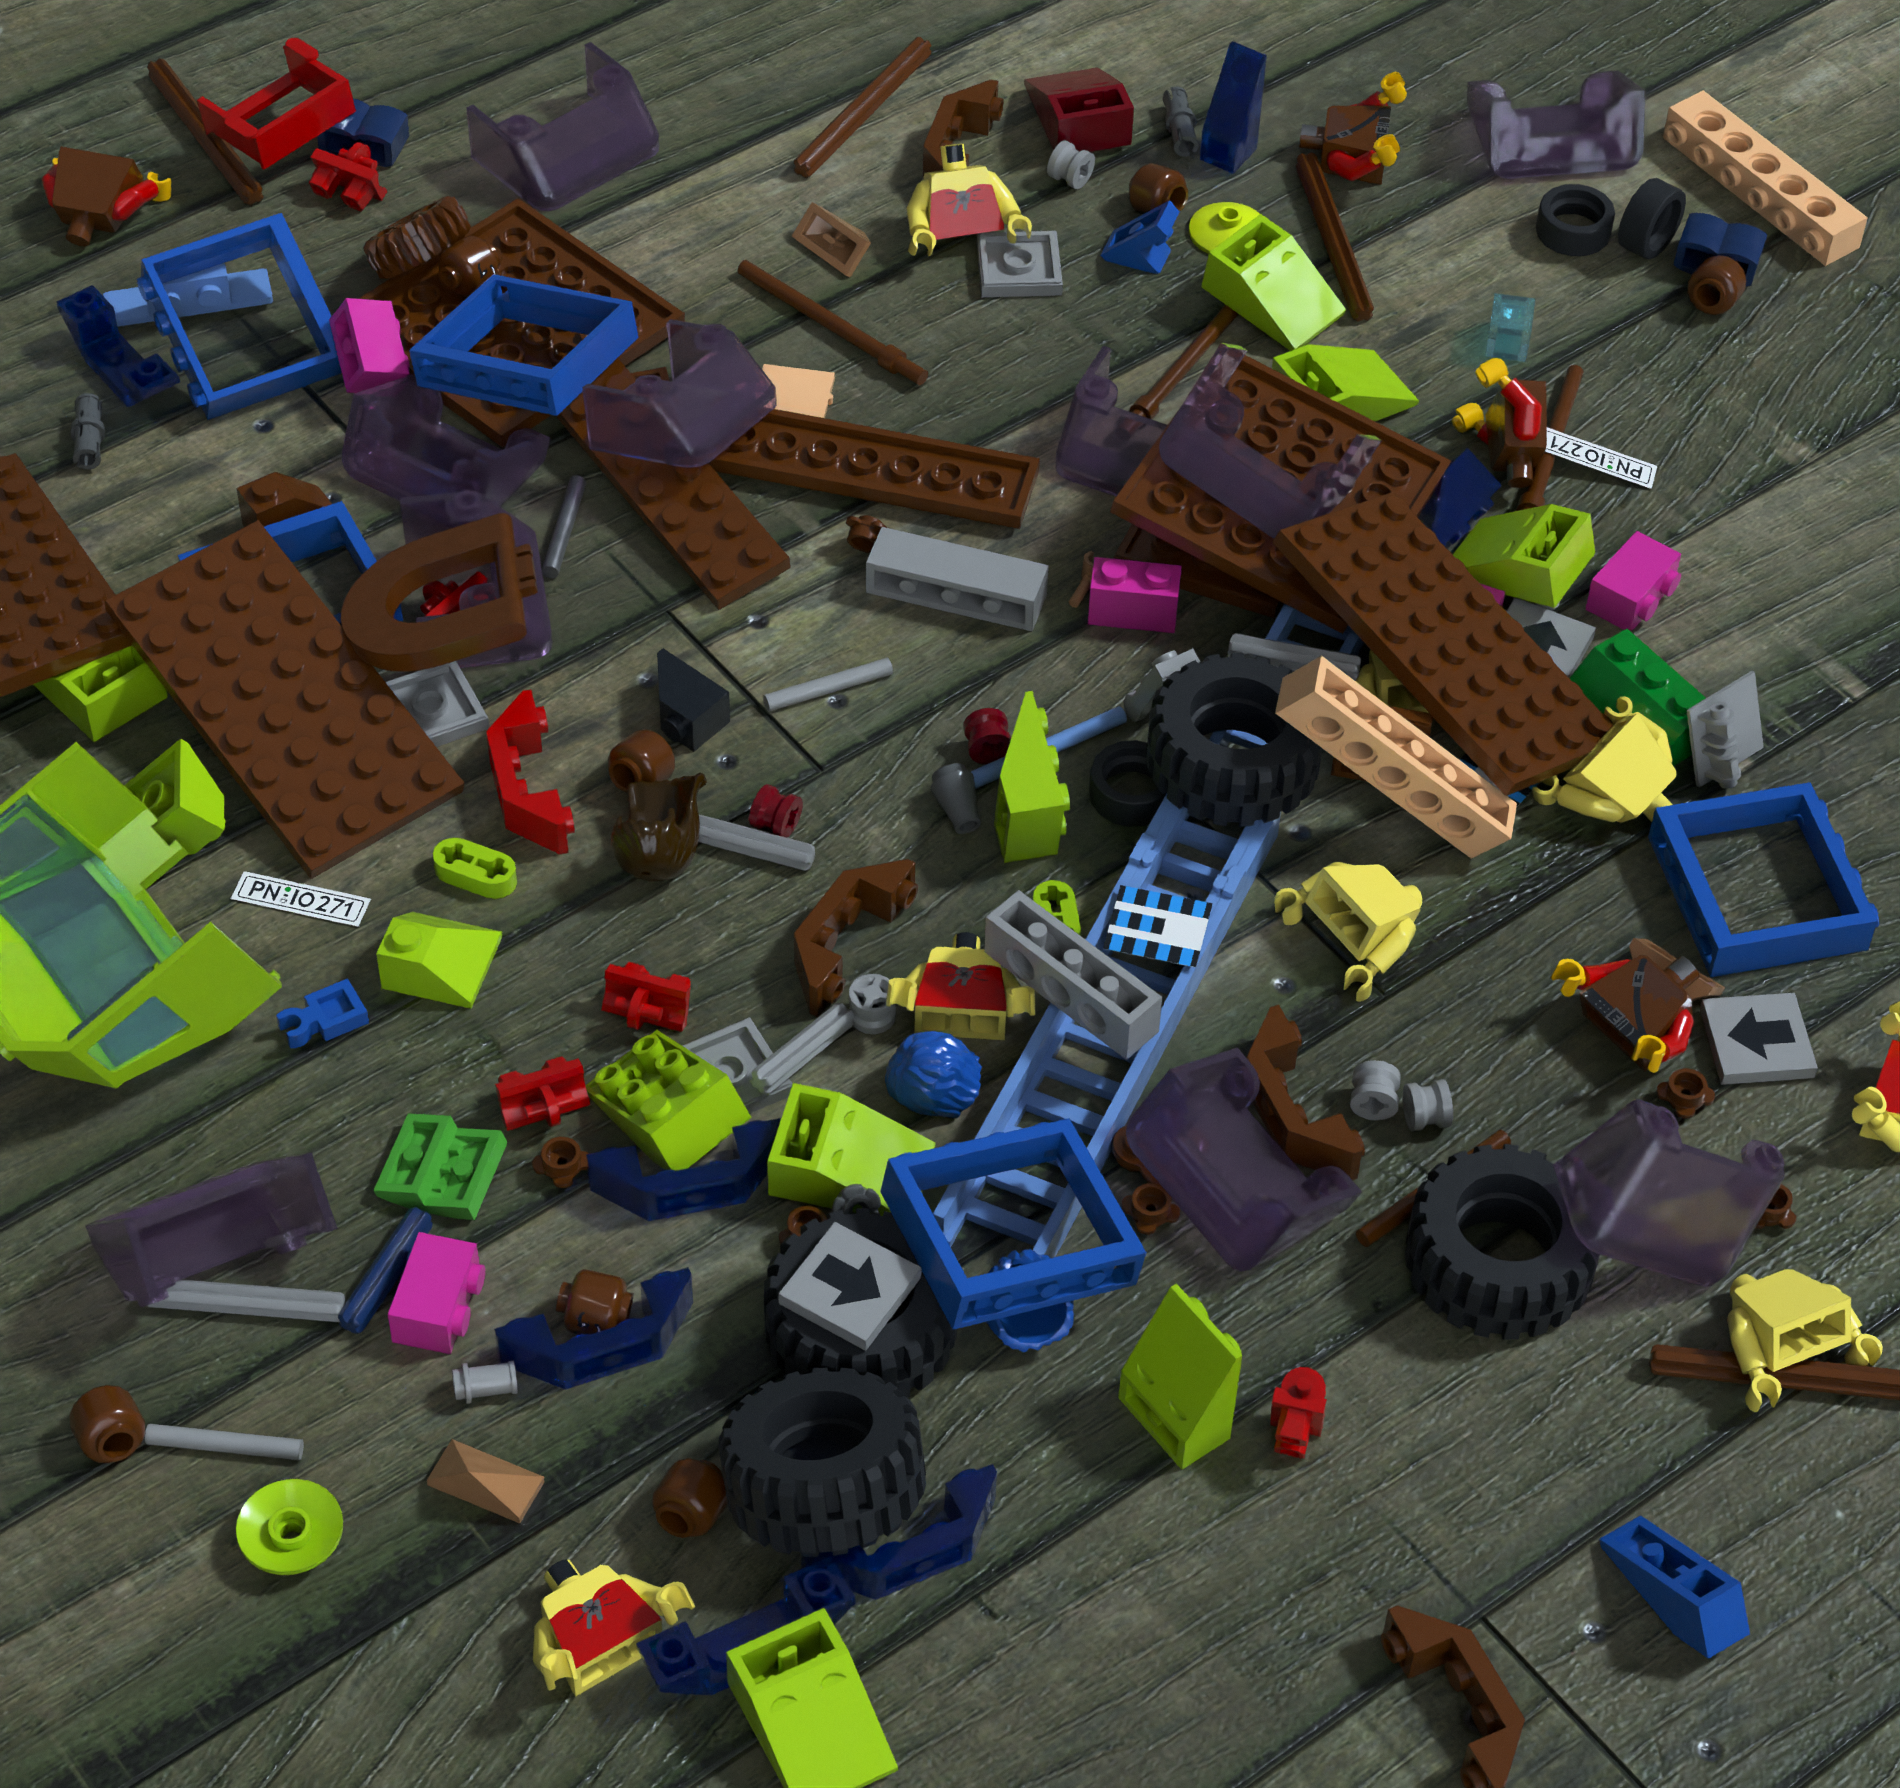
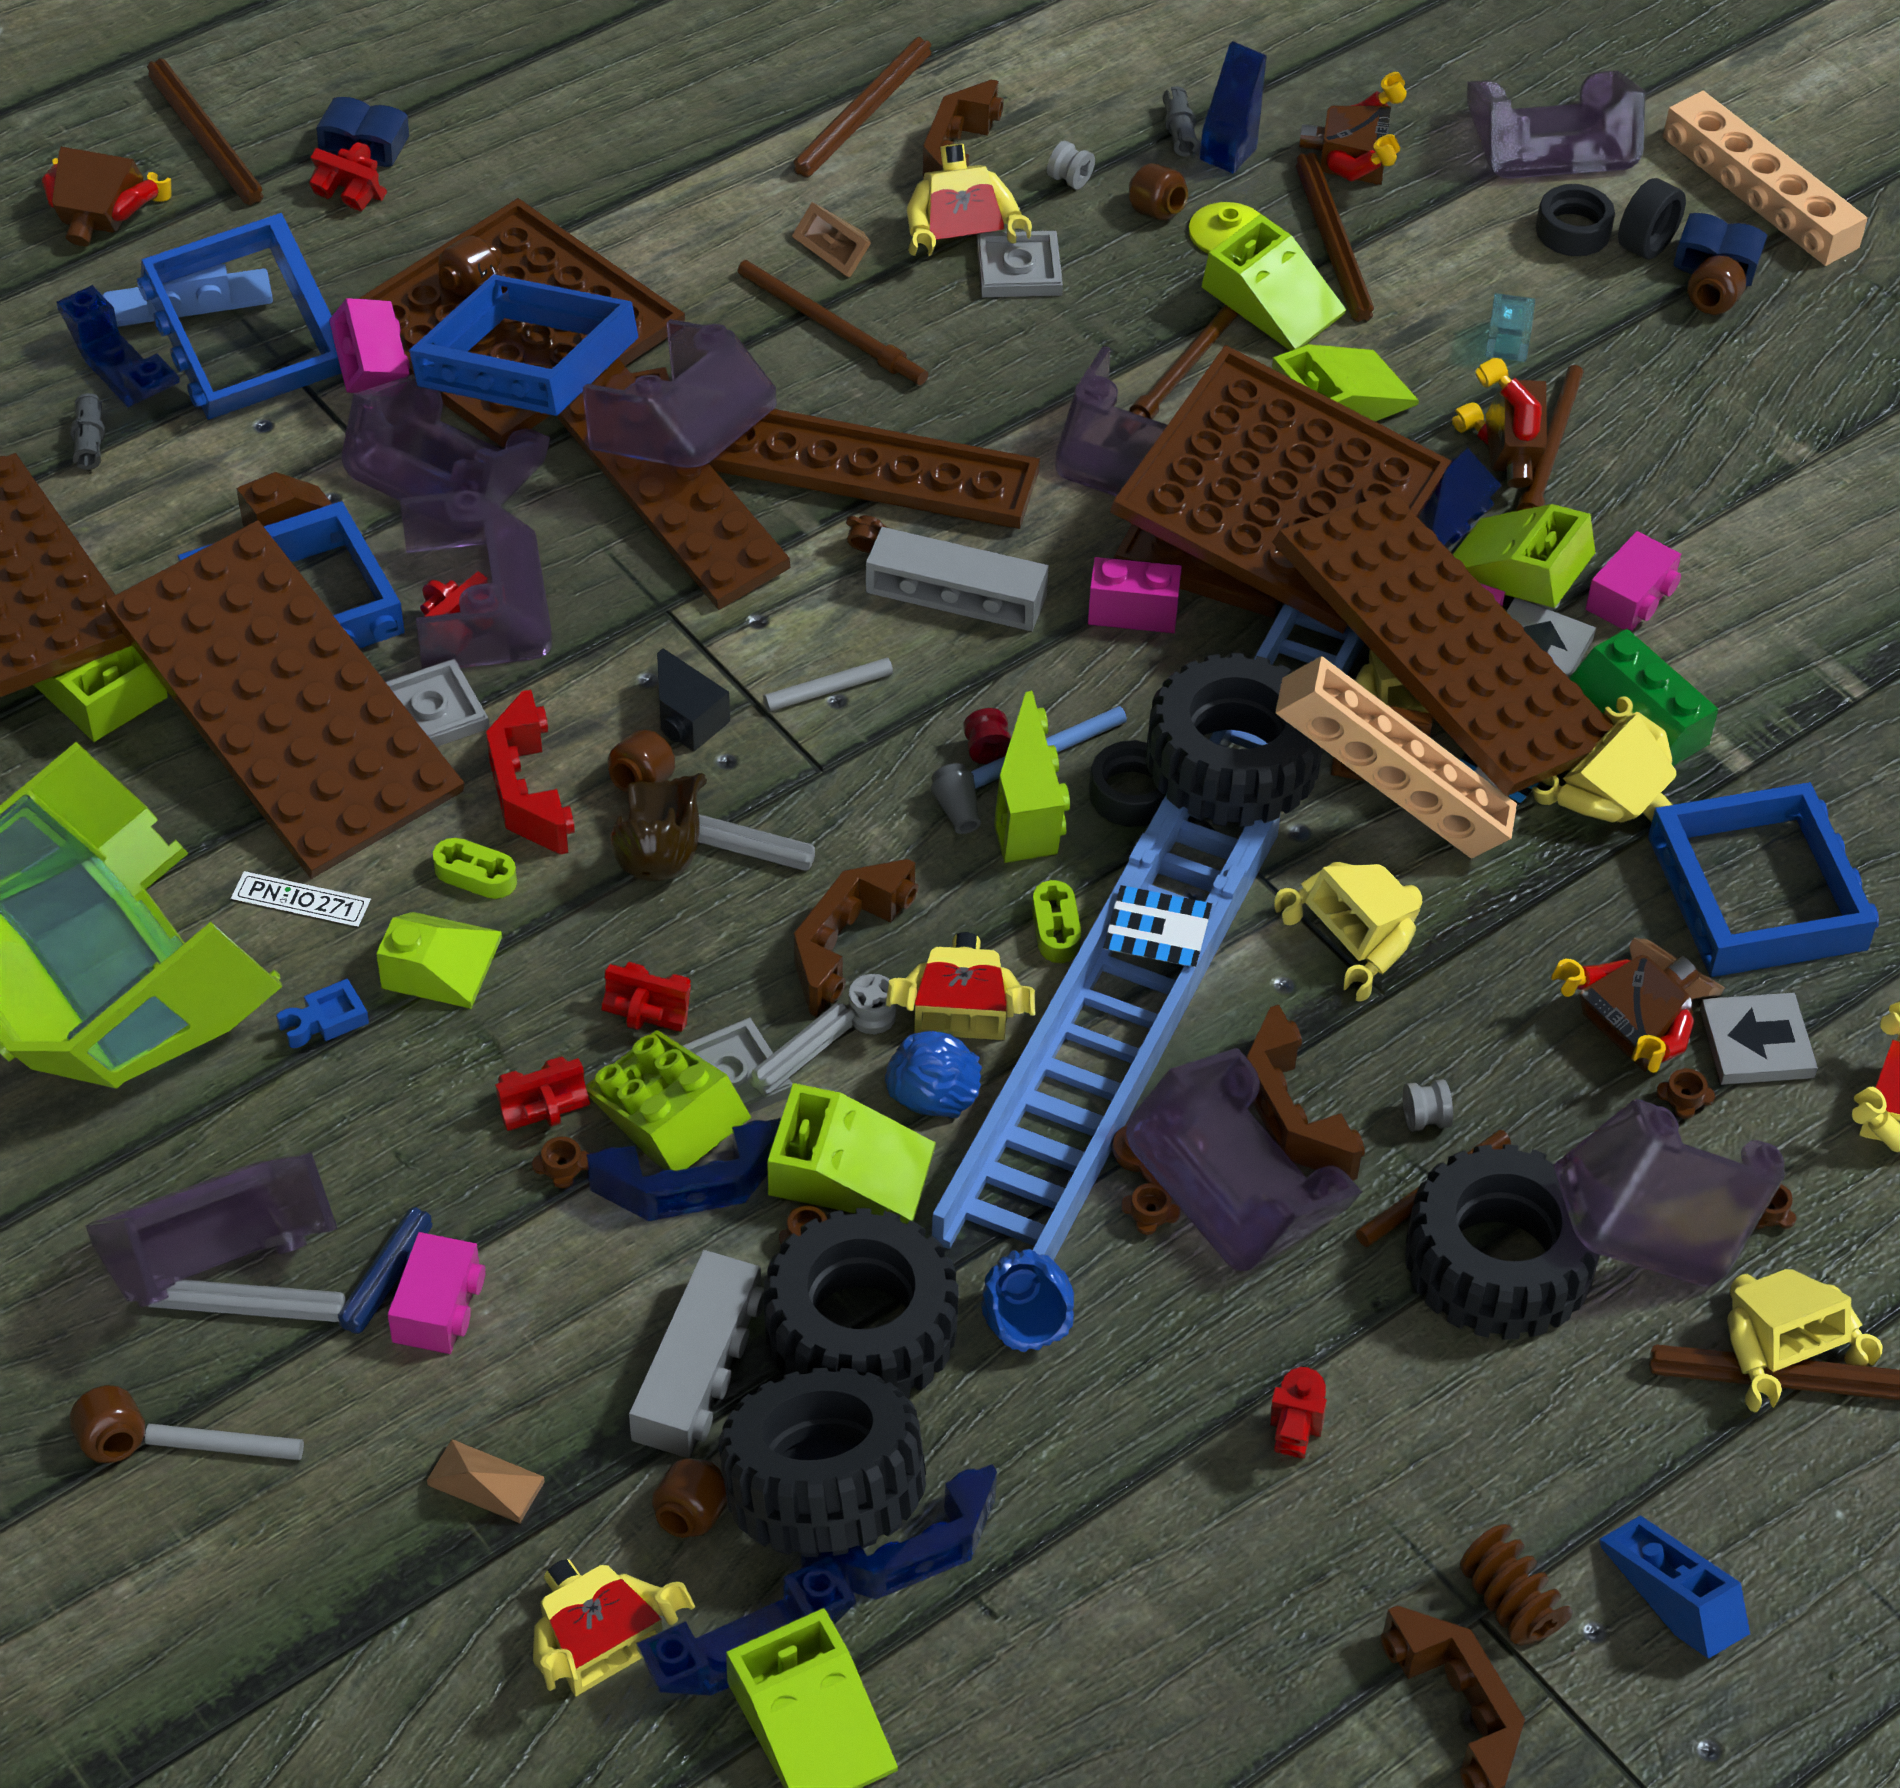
lime slope [124,739,226,855] -> none
red piece [197,38,356,170] -> none
lime dish [236,1479,343,1575] -> none
reddish brown piece [341,513,538,671] -> none
reddish brown gear [363,196,471,279] -> none
bright green slope [373,1113,508,1220] -> none
light grey pin [452,1361,518,1404] -> none
clear purple windscreen [466,42,660,211] -> none
clear blue slope [494,1267,693,1390] -> none
flat silver bar [542,475,586,578] -> none
reddish brown head [556,1269,634,1341] -> none
dark red wheel [749,784,803,838] -> none
light nougat piece [753,364,835,418] -> none
light grey tile [779,1222,921,1351] -> none
dark grey plate [832,1184,881,1215] -> none
blue window [880,1118,1146,1330] -> none
light grey brick [984,890,1162,1060] -> none
dark red slope [1024,67,1134,152] -> none
medium nougat hand [1069,551,1108,608] -> none
blue slope [1100,200,1180,274] -> none
lime slope [1118,1283,1242,1470] -> none
light grey hinge [1123,649,1200,722] -> none
clear purple windscreen [1159,343,1382,538] -> none
light grey axle [1228,634,1361,681] -> none
light grey wheel [1350,1060,1401,1120] -> none
white sticker [1545,428,1657,489] -> none
light grey hinge [1687,671,1764,788] -> none
none -> light grey brick [629,1250,764,1458]
none -> reddish brown piece [1460,1524,1573,1646]

